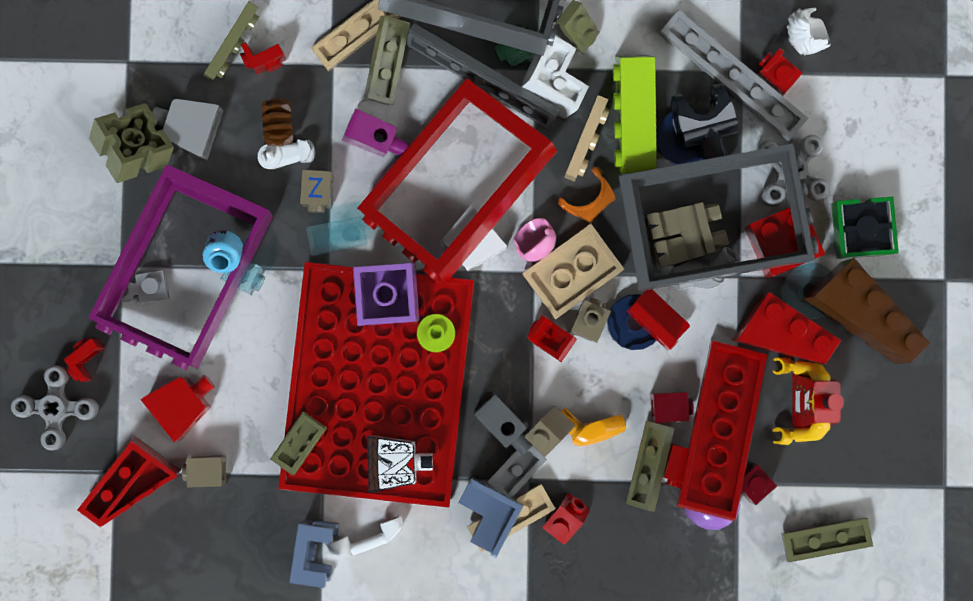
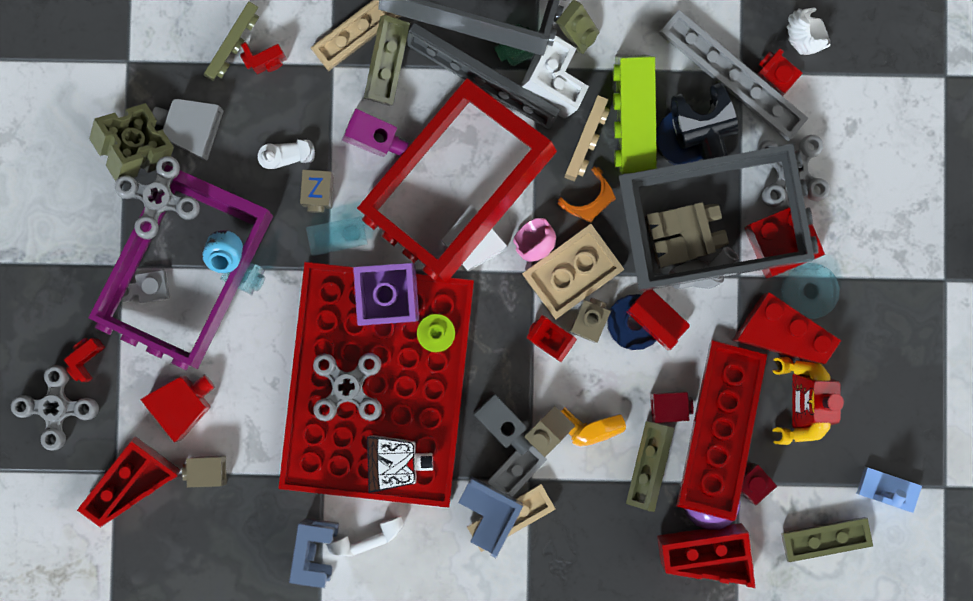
reddish brown gear [262,98,293,147] -> none
olive plate [270,411,327,476] -> none
red bracket [542,493,590,545] -> none
red brick [663,444,688,488] -> none
reddish brown wedge [802,258,930,364] -> none
piece [831,196,899,259] -> none
none -> light grey gear [114,156,200,240]
none -> light grey gear [313,353,382,421]
none -> red wedge [657,523,756,588]
none -> light blue piece [856,467,922,513]

